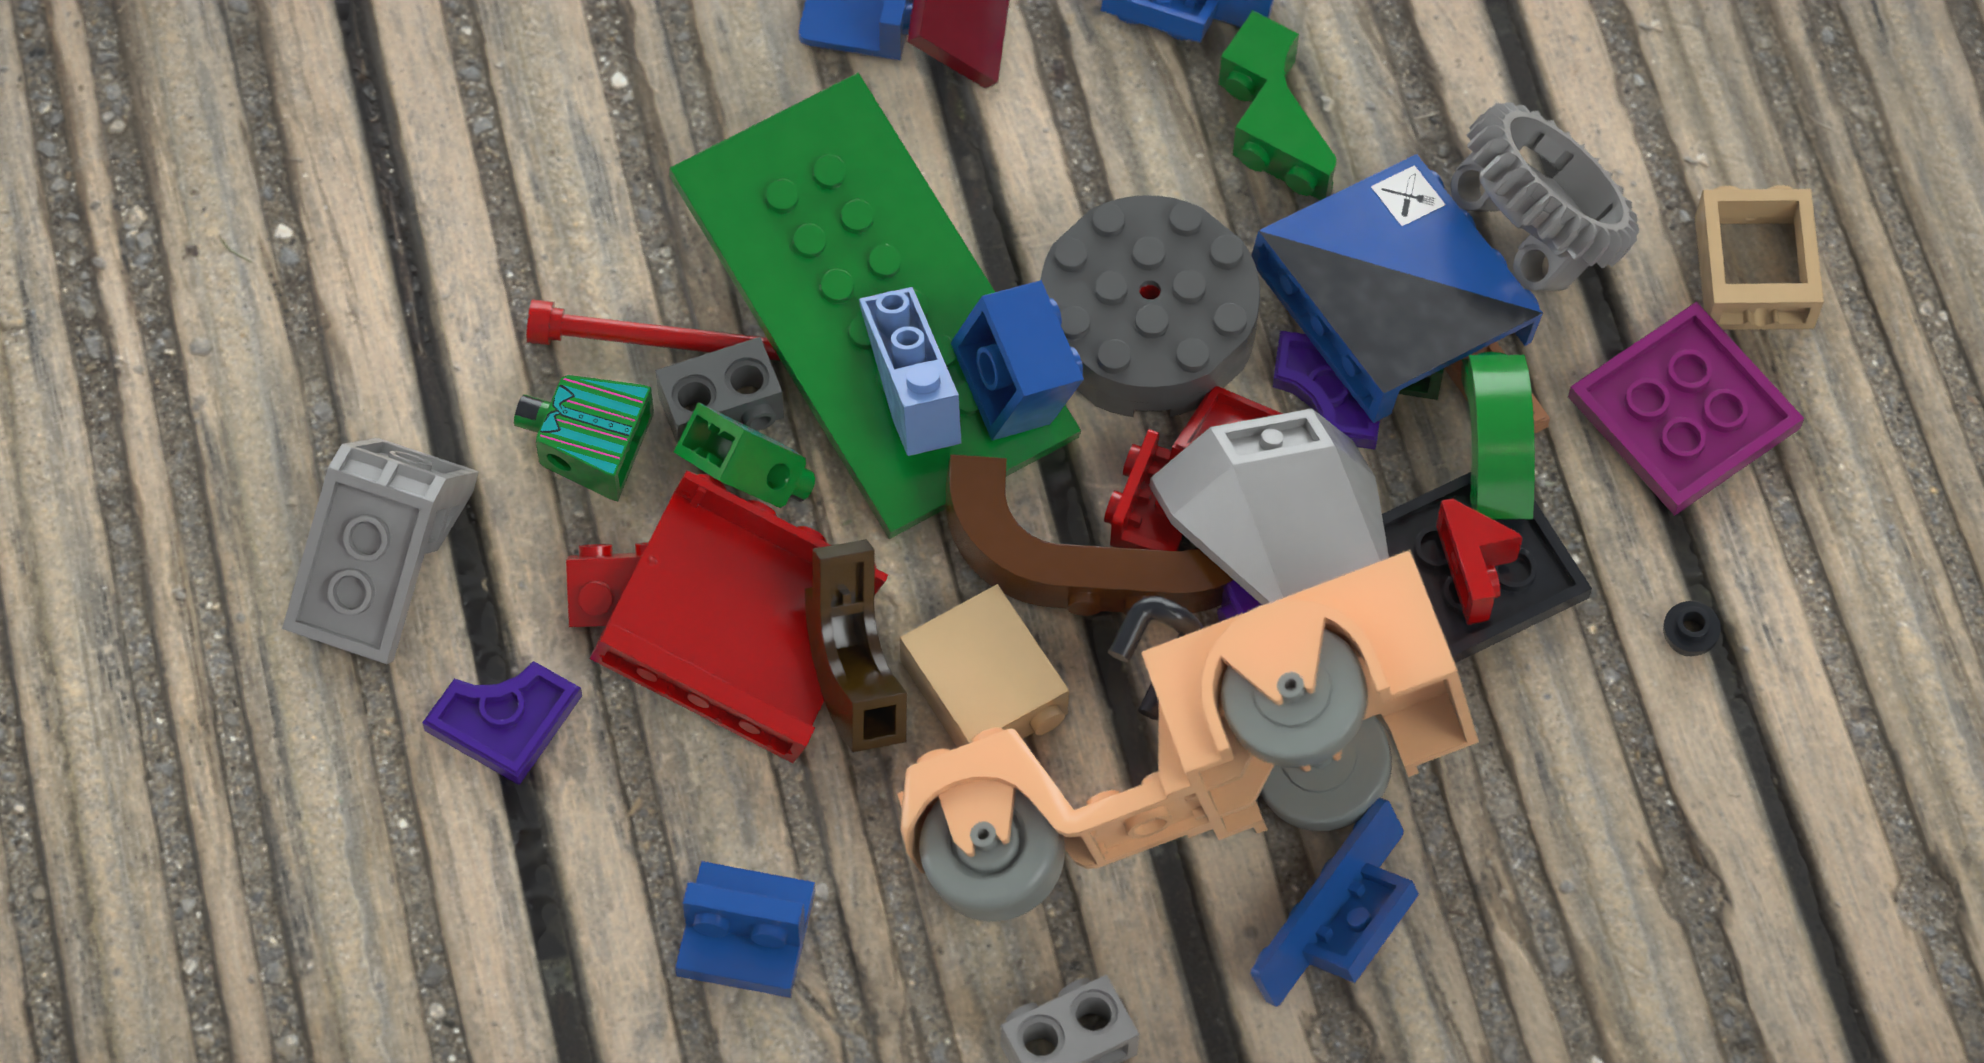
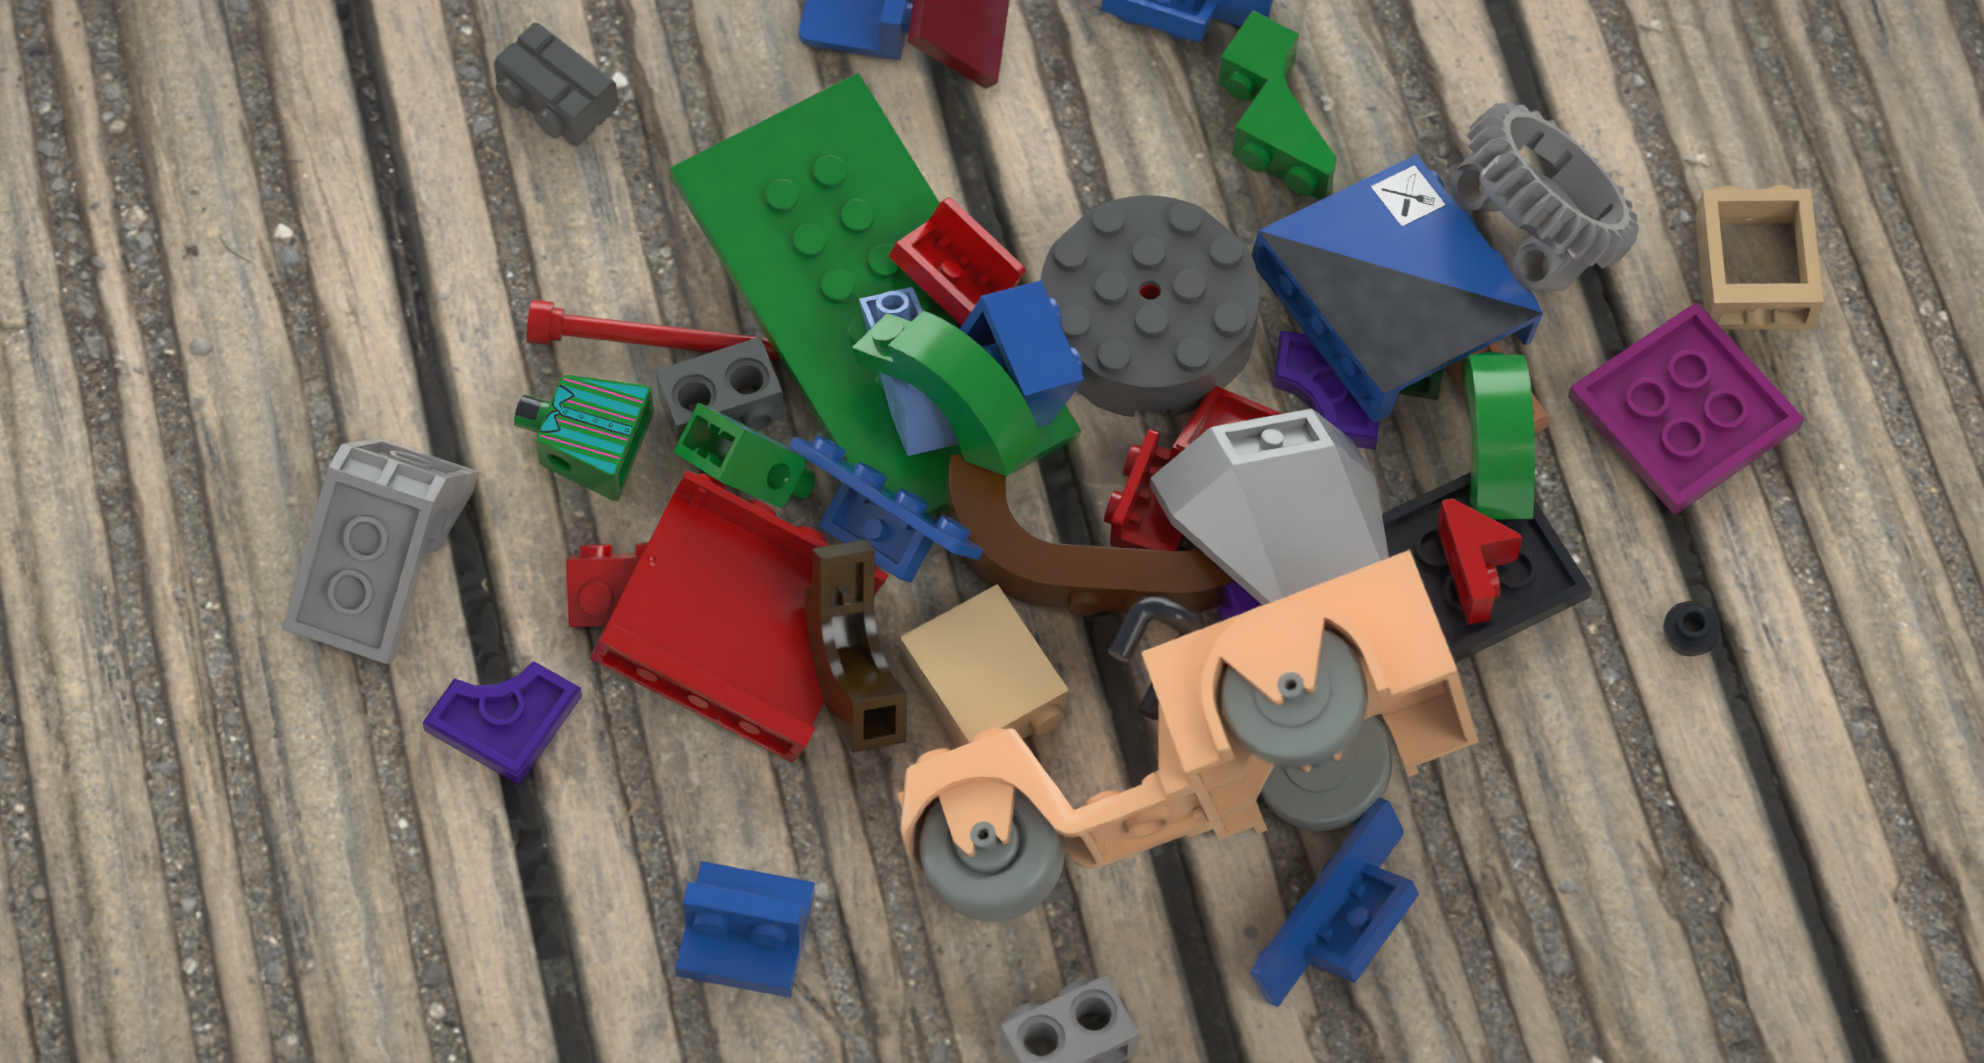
none -> dark grey brick [493,22,618,146]
none -> blue bracket [789,435,984,582]
none -> green arch [852,311,1041,476]
none -> red bracket [888,197,1026,326]

